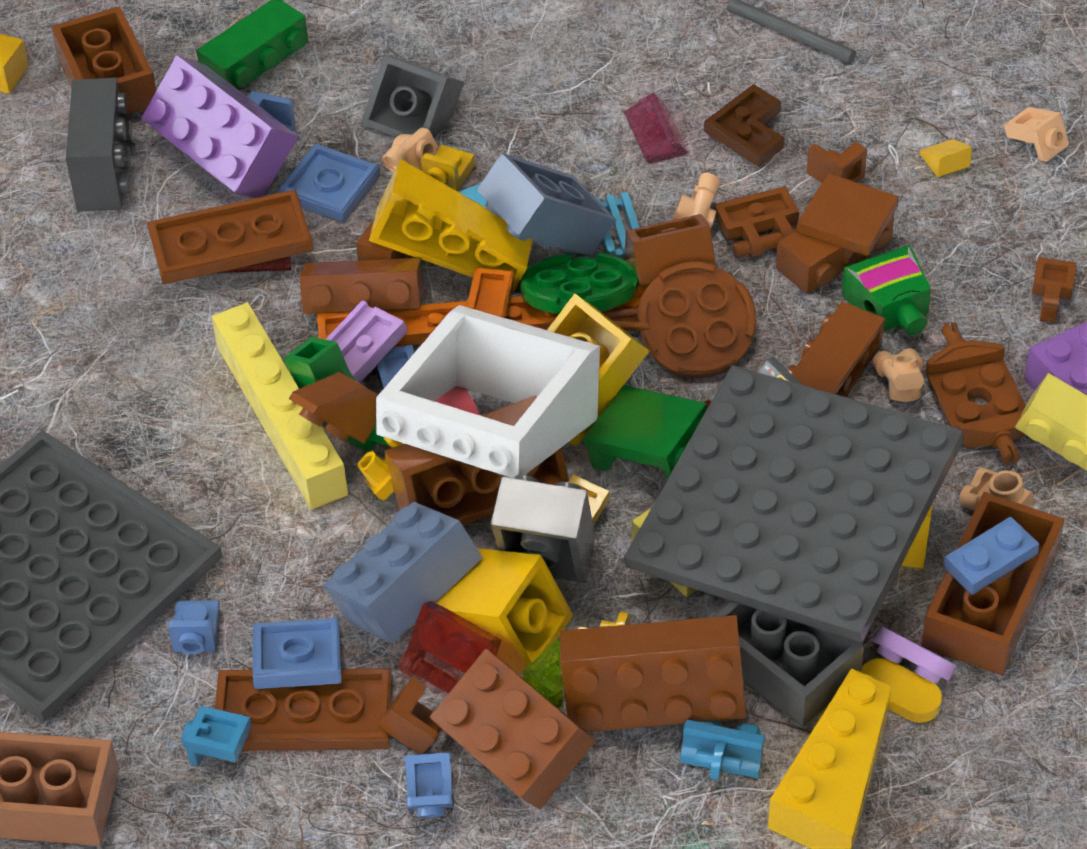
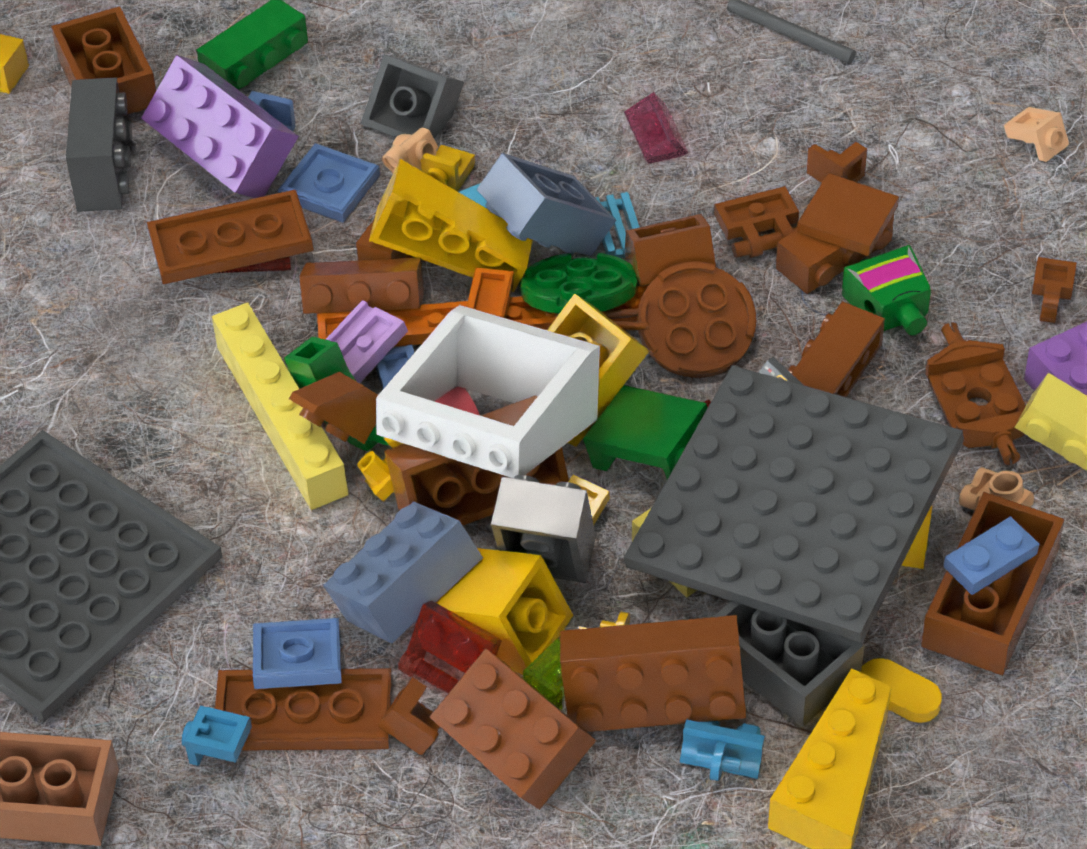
medium blue bracket [168,601,220,654] -> none
medium blue bracket [405,752,453,818] -> none
light nougat plate [672,173,720,228] -> none
reddish brown plate [704,84,784,167] -> none
light nougat plate [872,348,924,402] -> none
lavender plate [873,625,957,684] -> none
yellow slope [919,139,972,178] -> none

